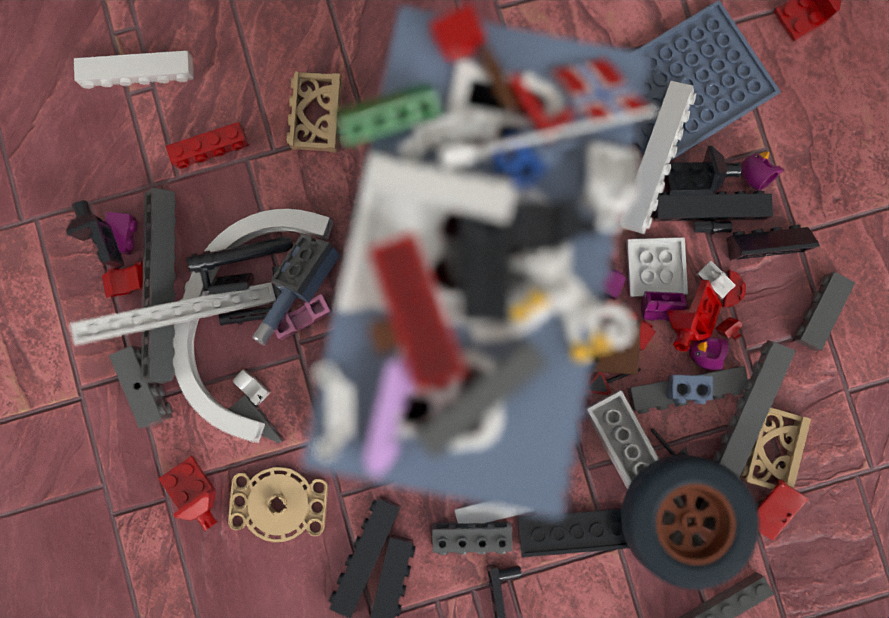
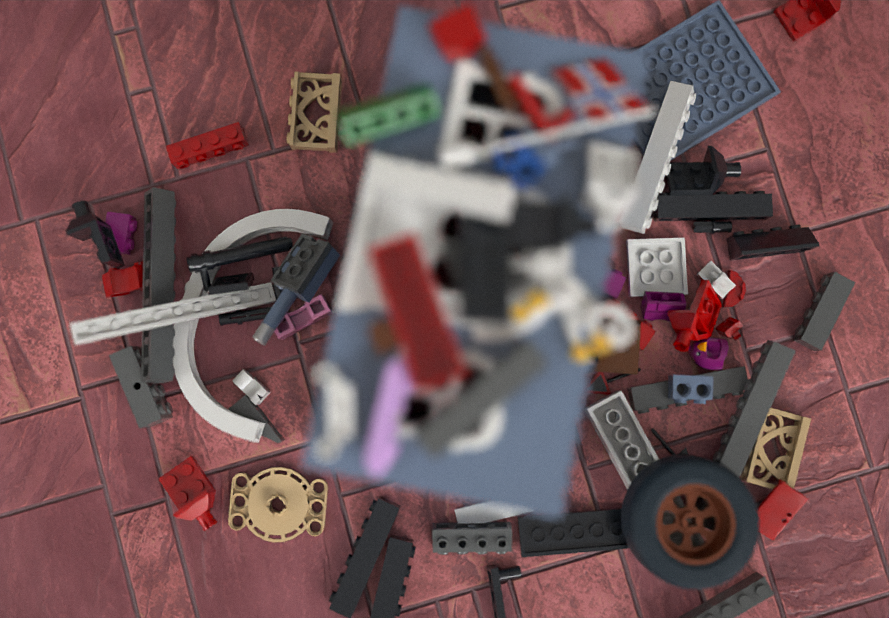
white brick [74,51,194,88] -> none
white plate [401,111,489,163] -> none
magenta piece [741,152,784,191] -> none

